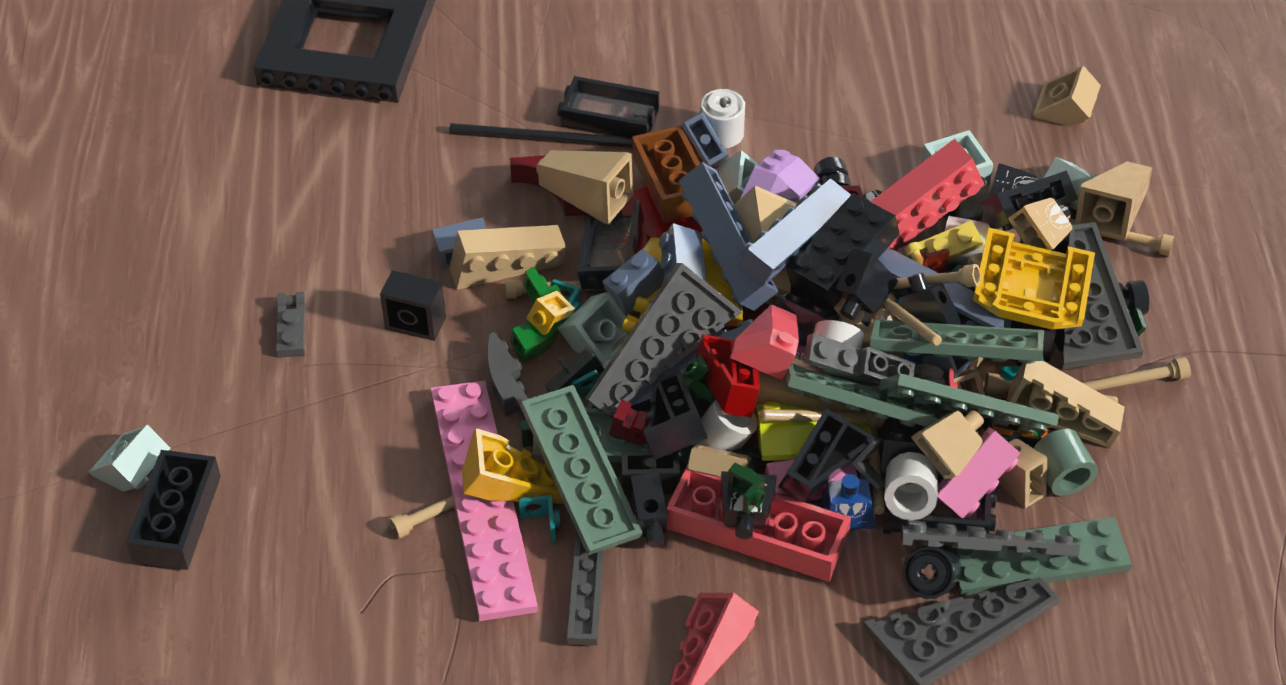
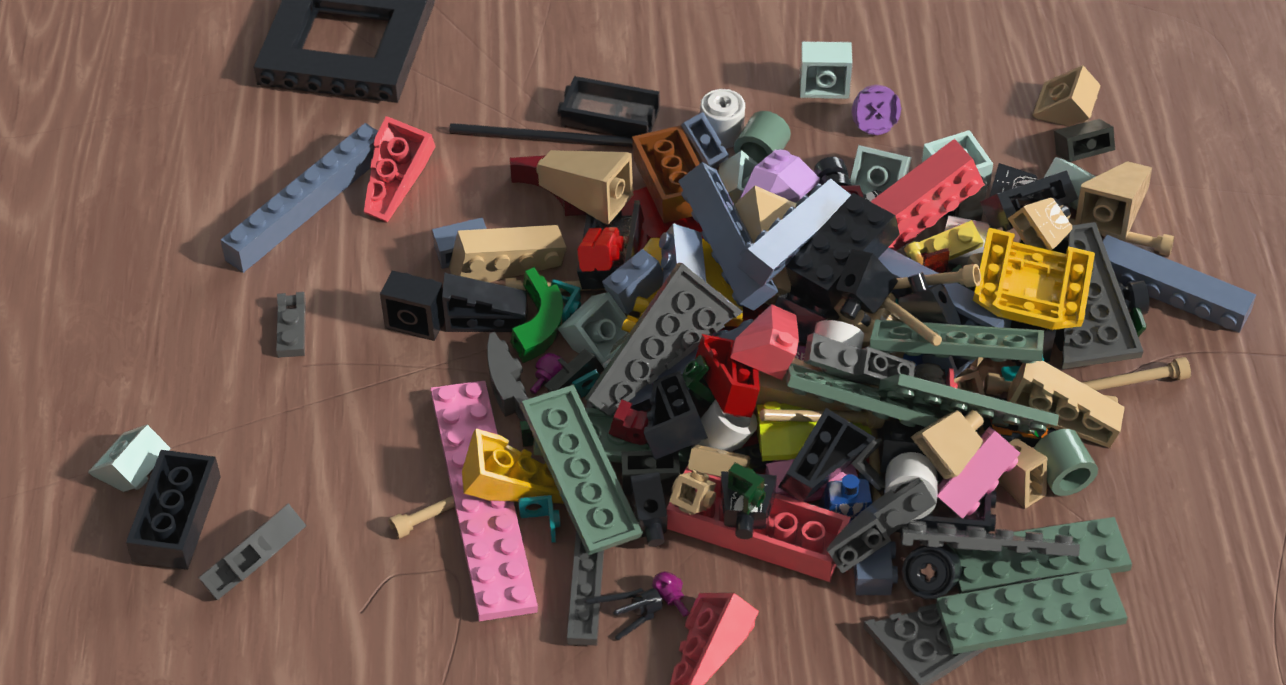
yellow bracket [527,291,575,335] -> none
none -> dark grey slope [198,503,307,600]
none -> sand blue brick [221,123,378,273]
none -> coral wedge [364,116,435,223]
none -> black wedge [442,273,528,332]
none -> magenta piece [530,353,565,394]
none -> red brick [577,227,624,272]
none -> black plant [584,588,662,640]
none -> magenta piece [652,571,690,617]
none -> tan brick [669,470,717,515]
none -> sand green piece [734,111,791,164]
none -> light aqua brick [800,42,852,99]
none -> dark grey slope [826,478,937,574]
none -> light aqua slope [850,145,912,195]
none -> medium lavender tile [852,85,901,135]
none -> sand blue brick [854,535,898,595]
none -> sand green plate [936,568,1128,655]
none -> pearl dark grey brick [1054,119,1115,162]
none -> sand blue brick [1103,235,1256,333]

